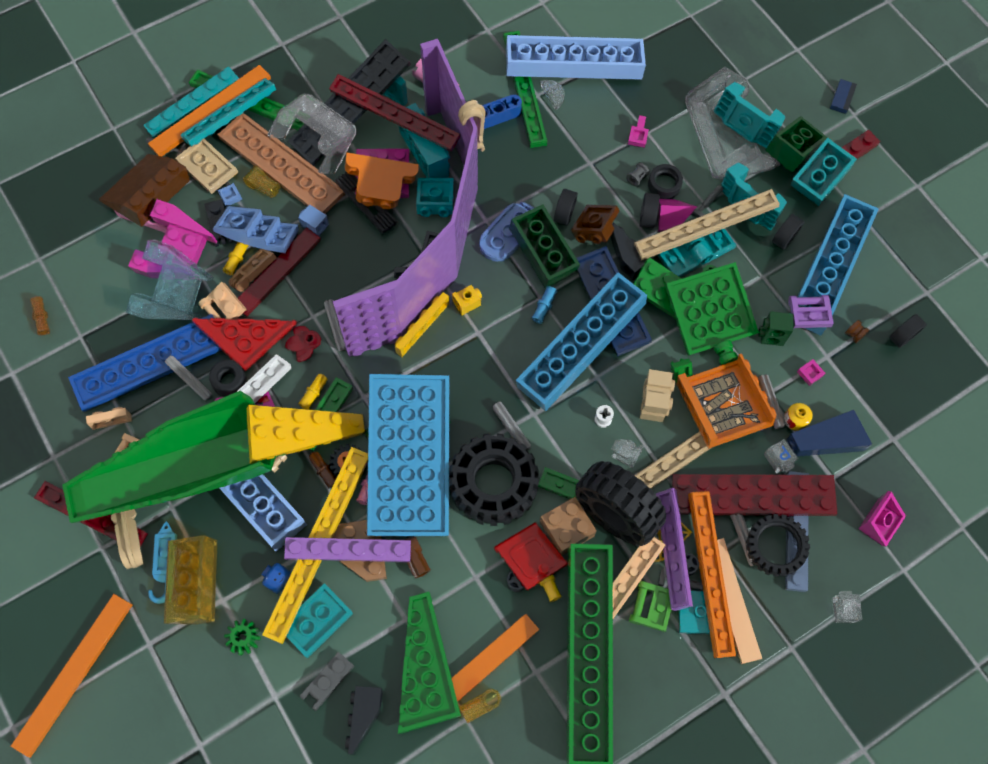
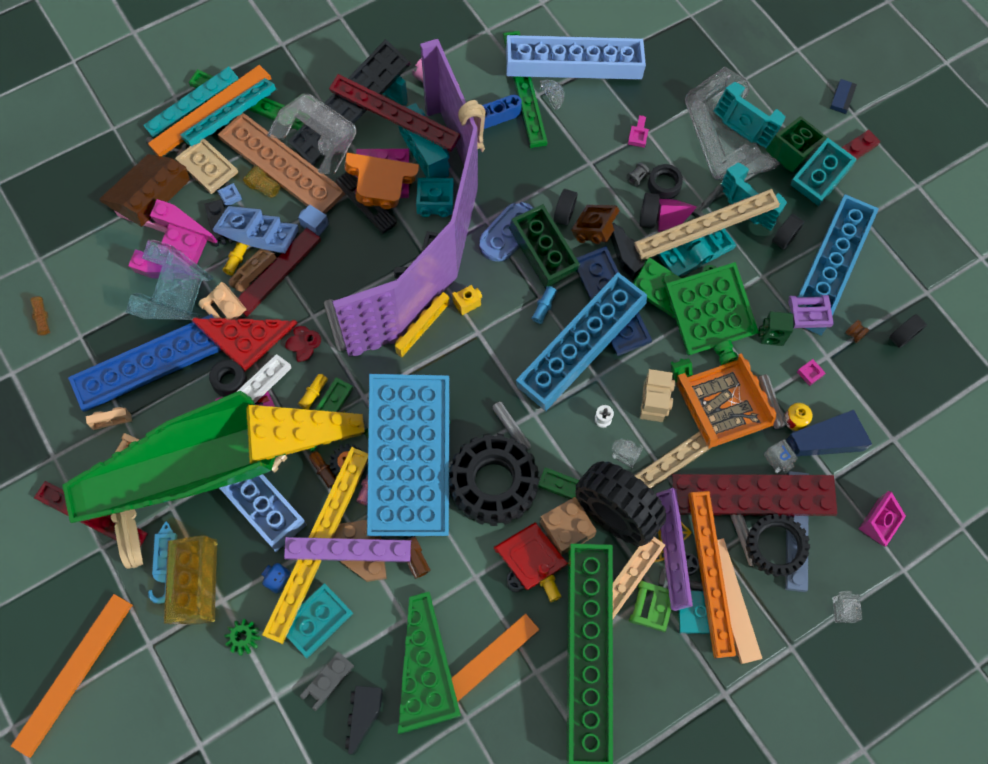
light grey axle [165,355,212,401] -> none
clear yellow piece [459,689,502,723] -> none

